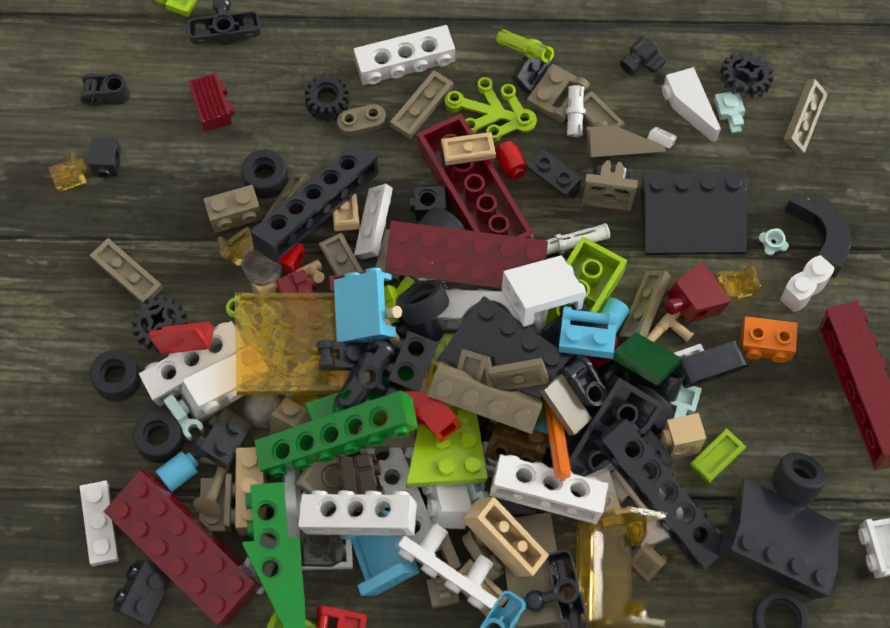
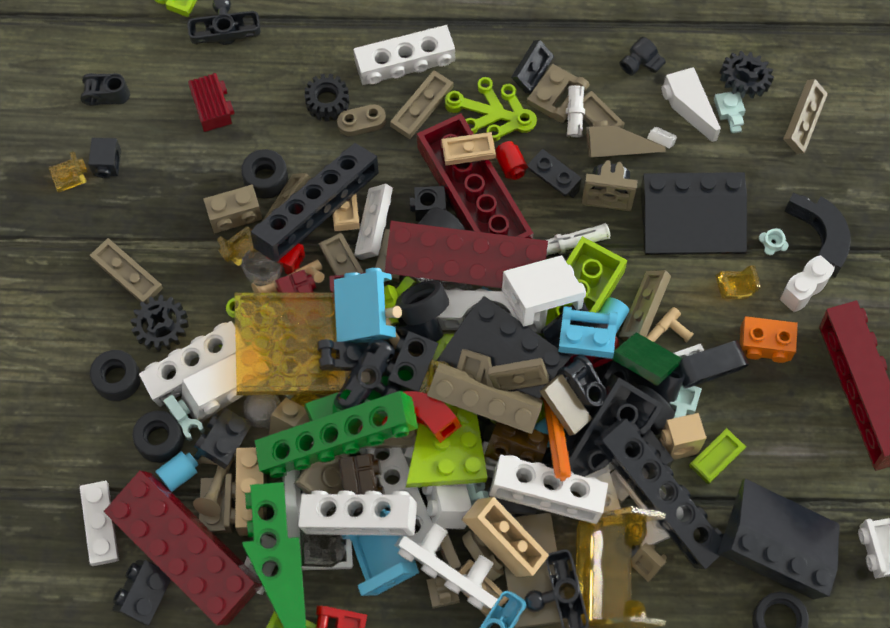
red panel [149,322,214,354] -> none
lime pin [496,30,554,62] -> none
dark red torso [665,262,732,322] -> none
black tyre [772,452,827,505] -> none

